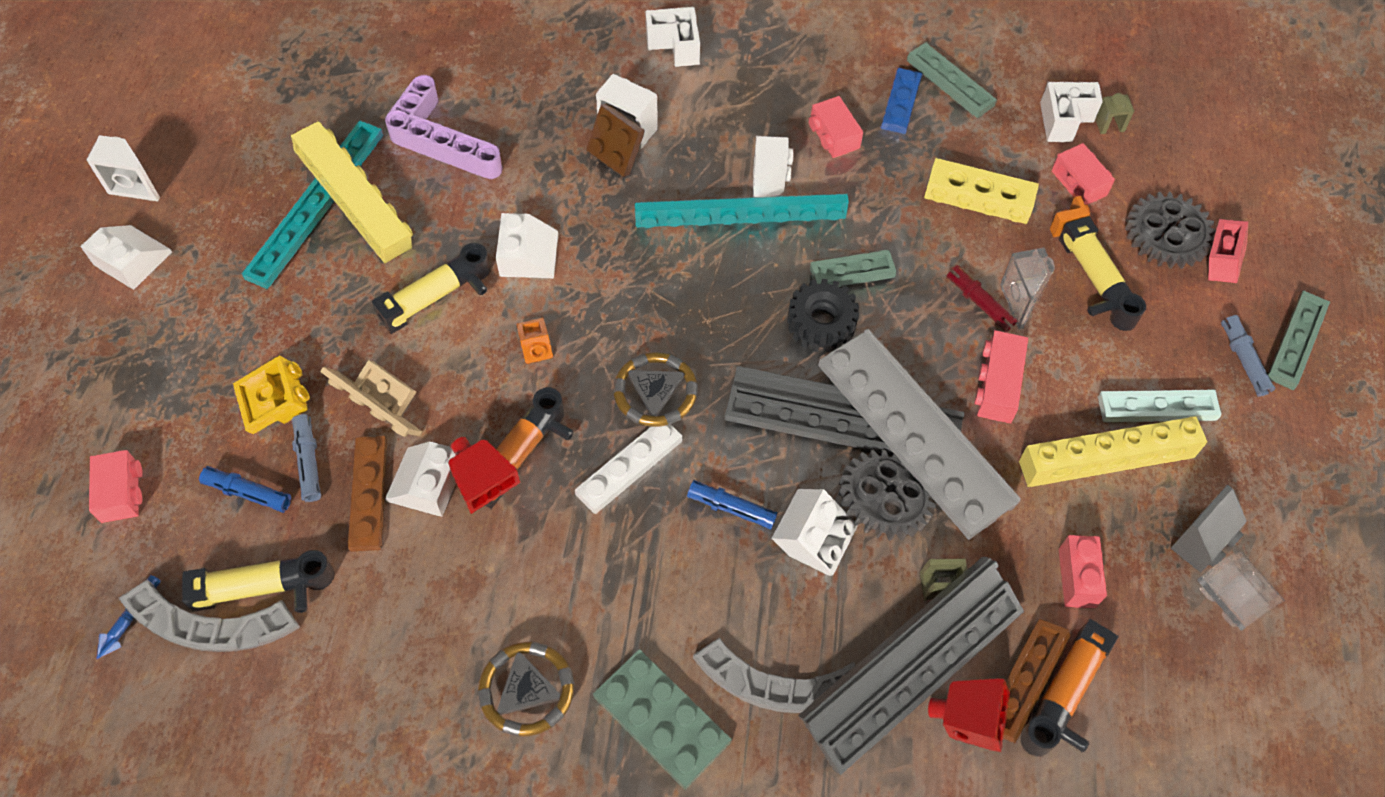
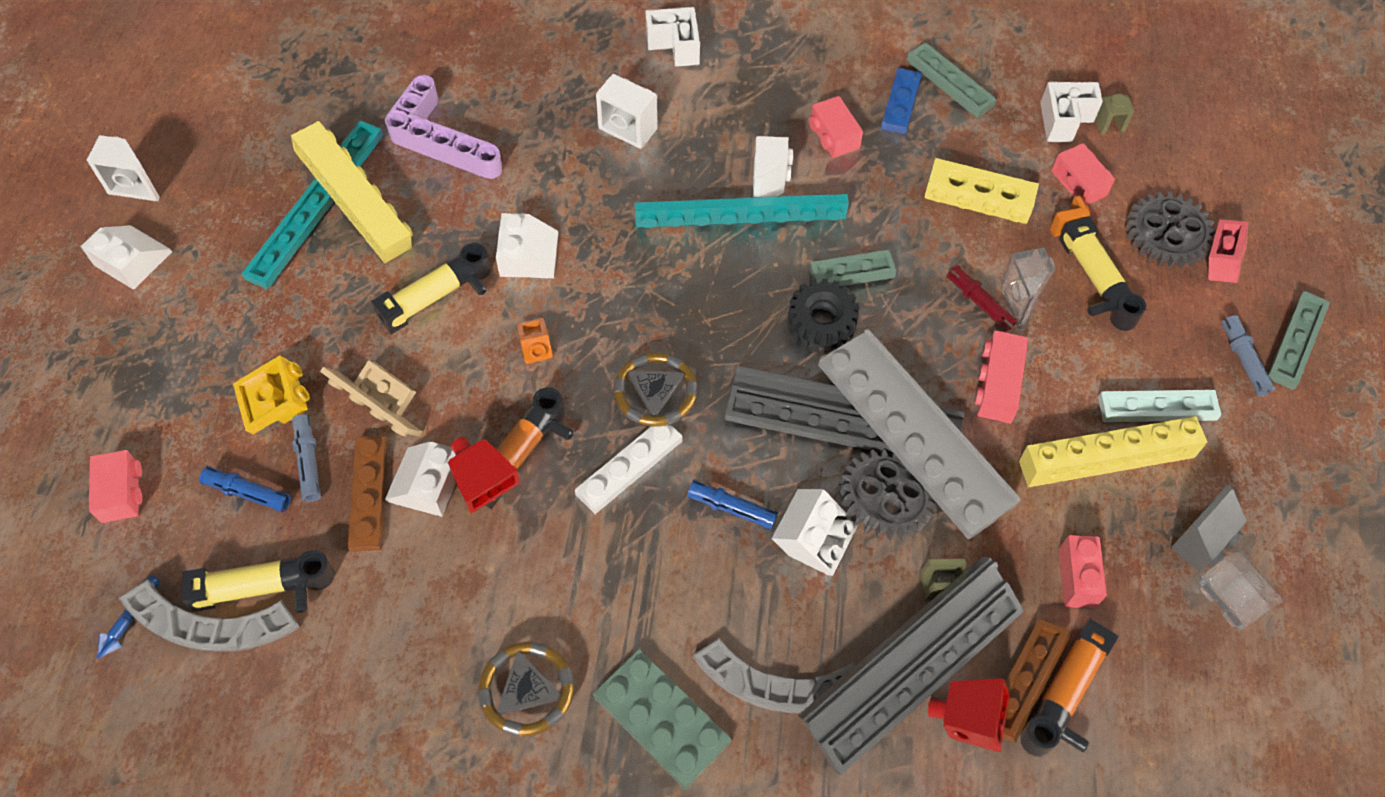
reddish brown plate [586,103,645,177] -> none

